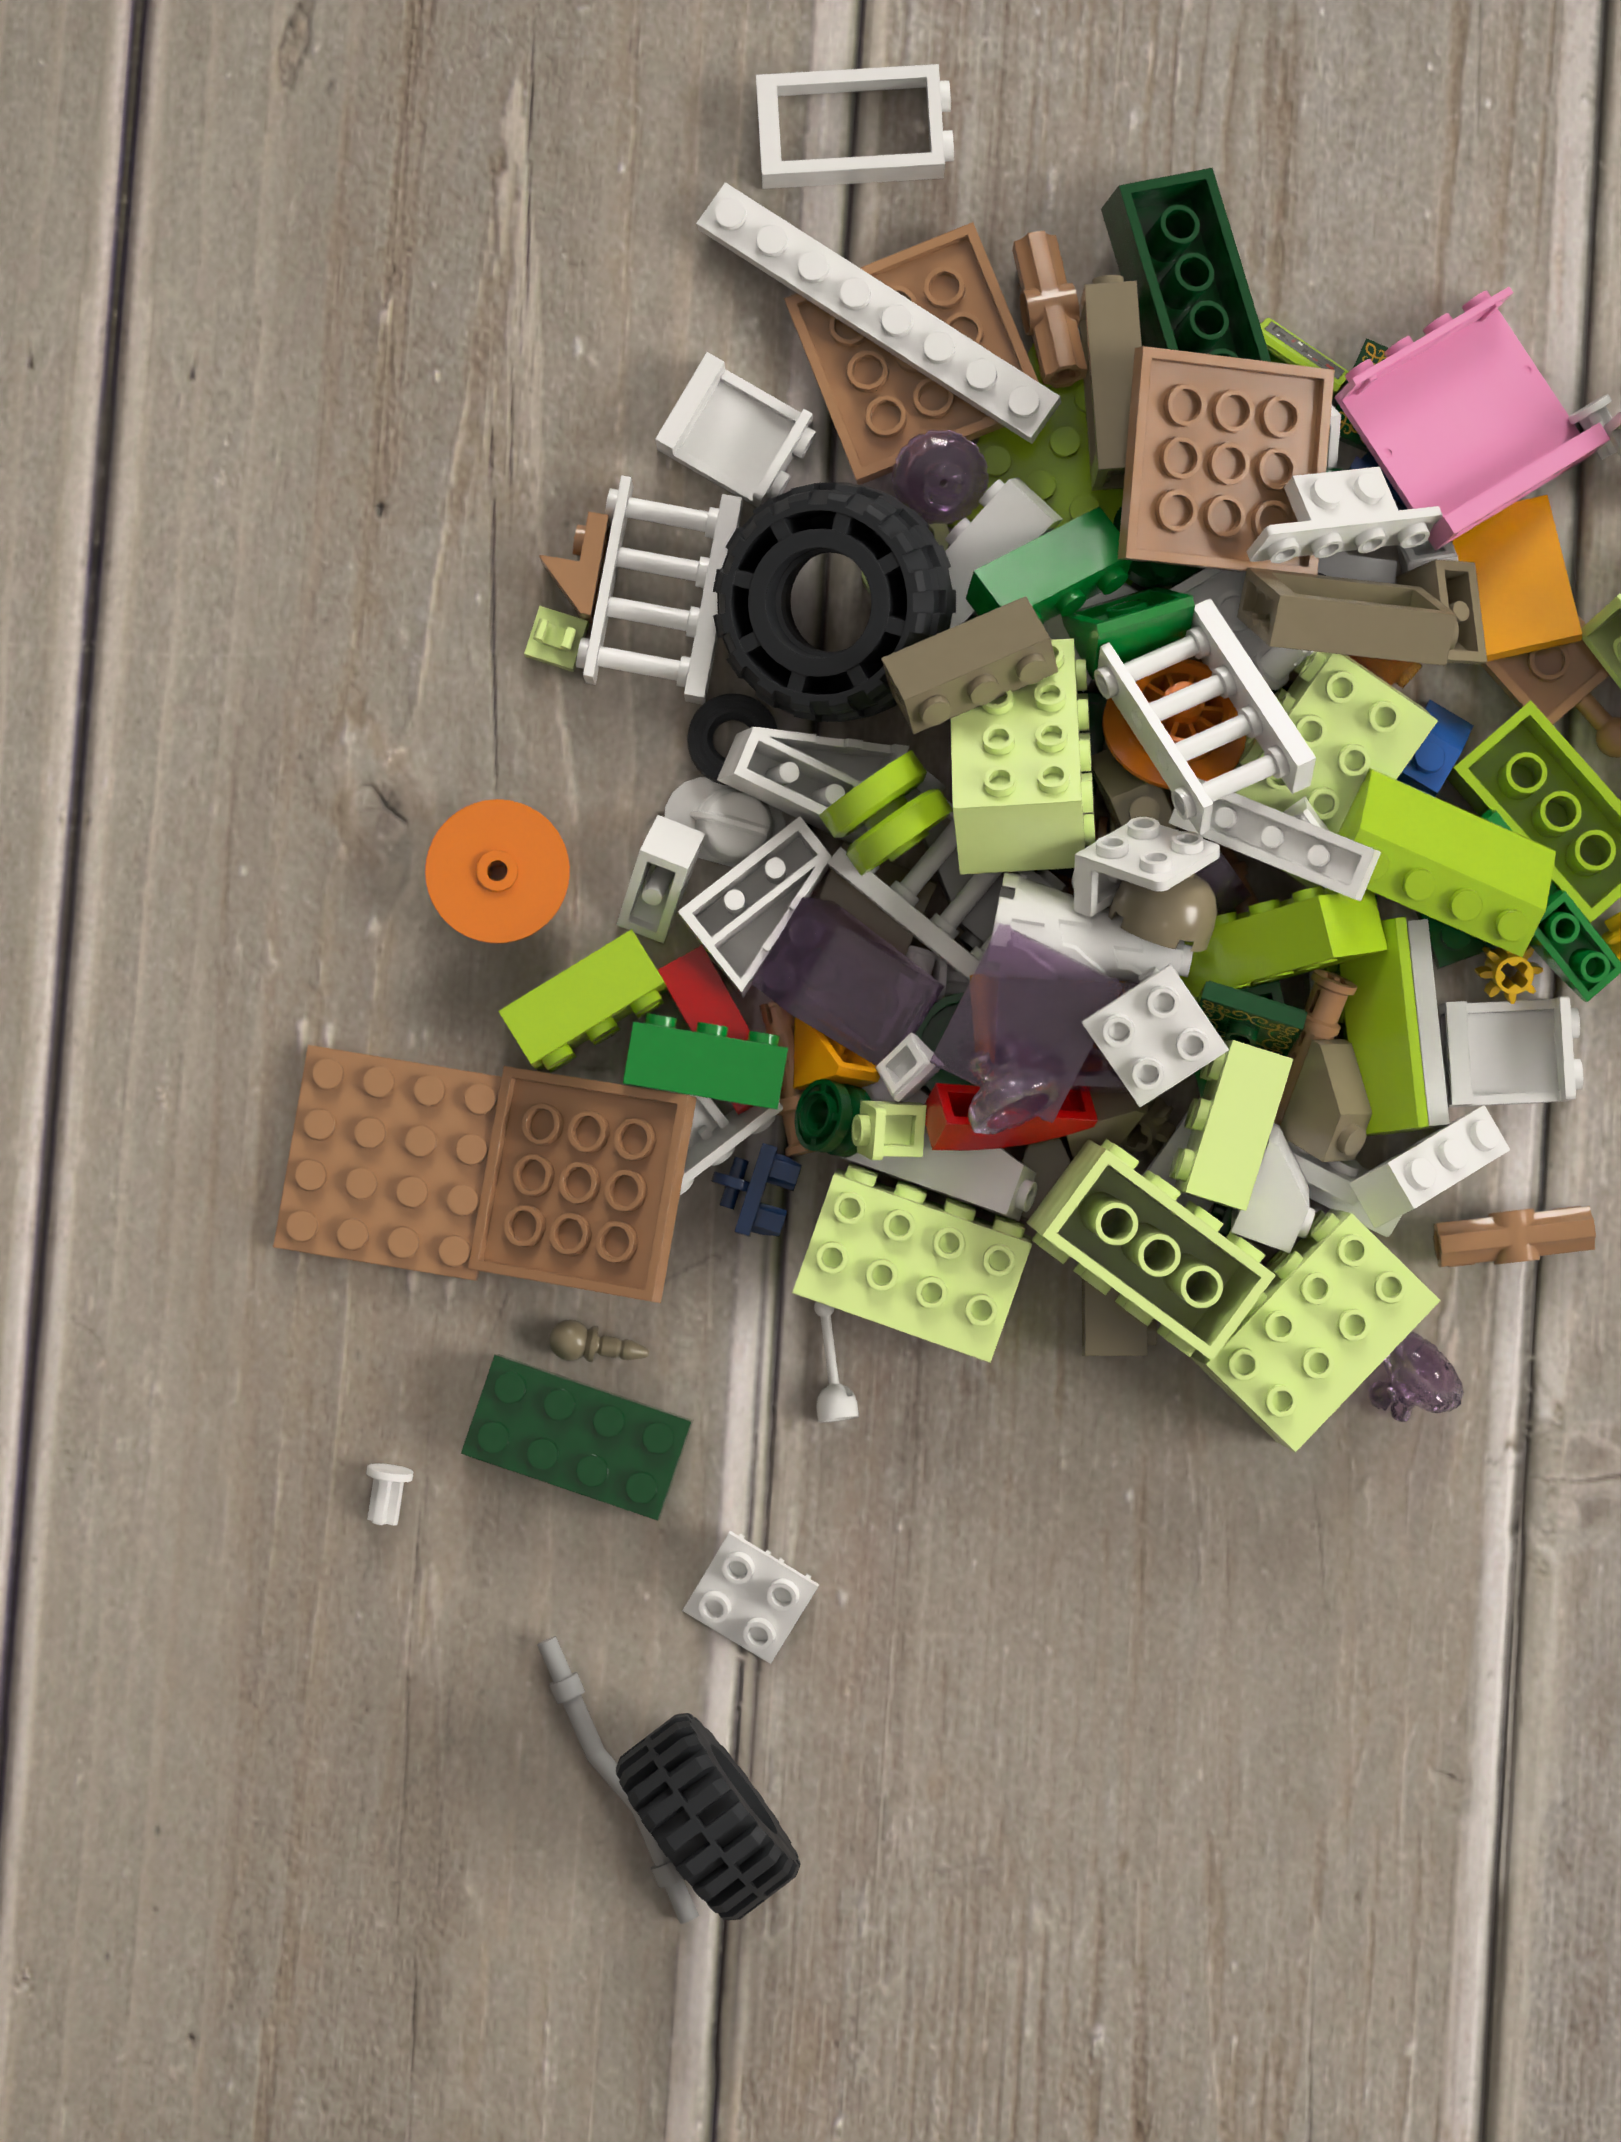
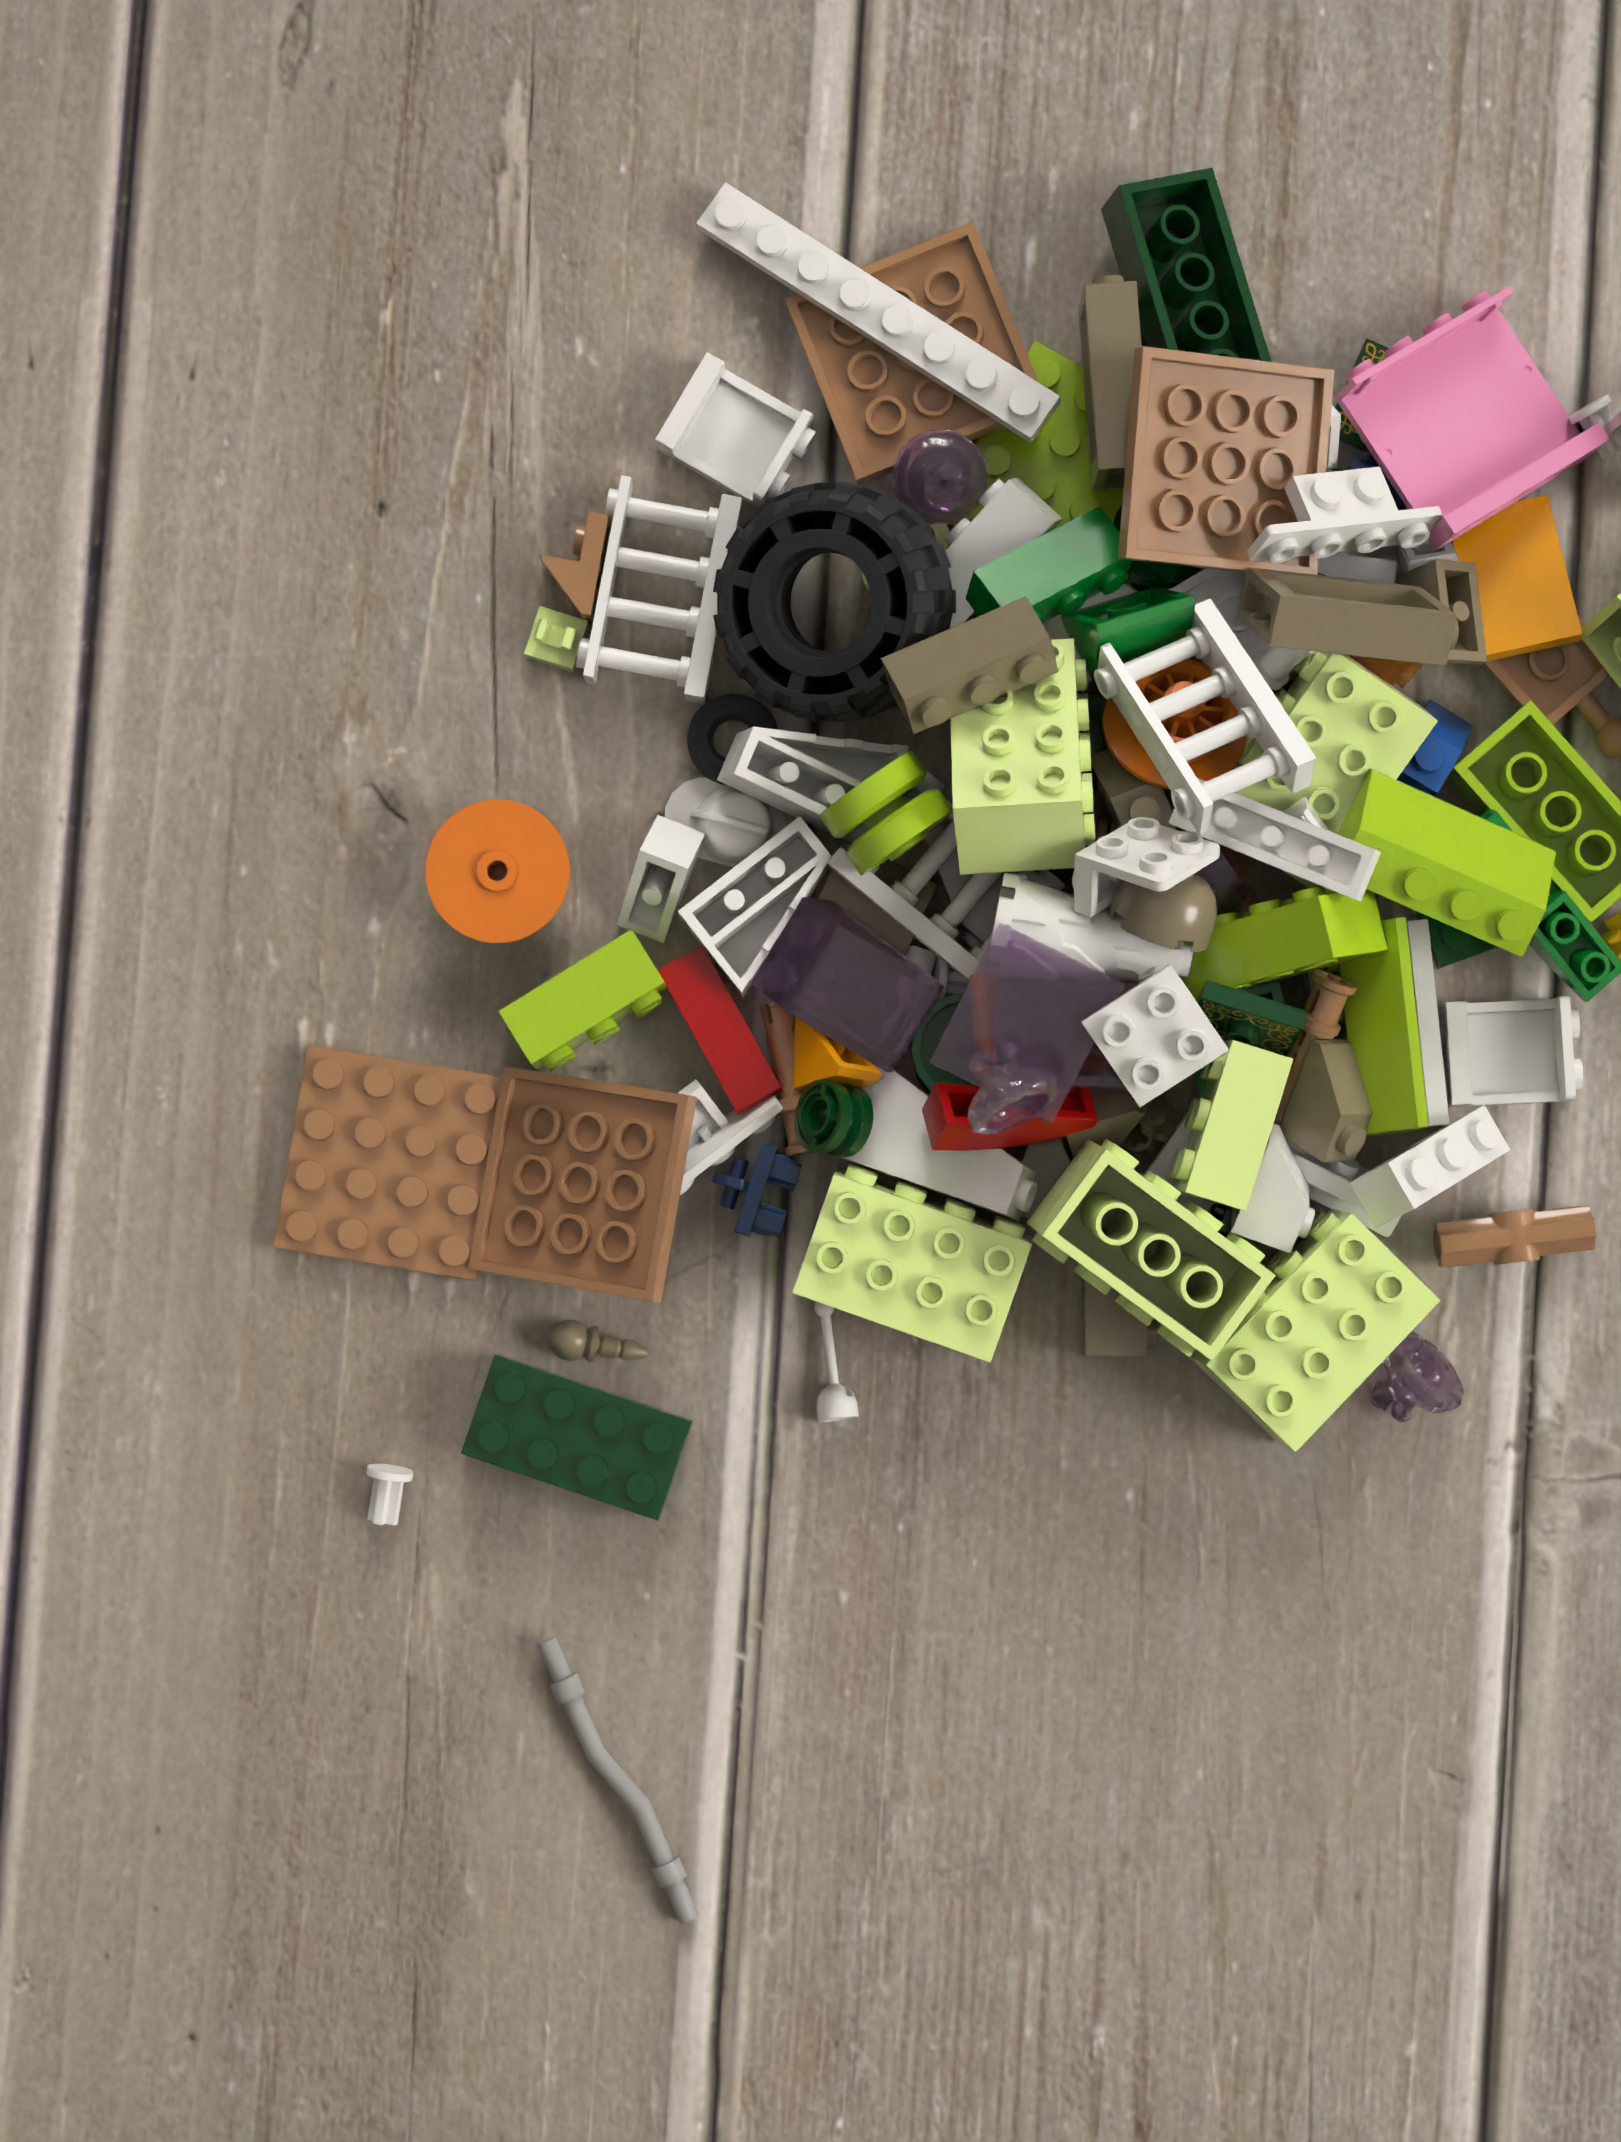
black tyre [616,1713,801,1921] -> none
green brick [623,1013,788,1110] -> none
white hinge [682,1531,819,1664] -> none
white window [756,64,954,189] -> none
yellowish green bracket [852,1101,927,1160] -> none
white slope [875,1032,945,1102] -> none
medium nougat piece [1012,231,1088,388] -> none
slope [1260,318,1348,400] -> none
yellow gear [1475,945,1543,1004] -> none

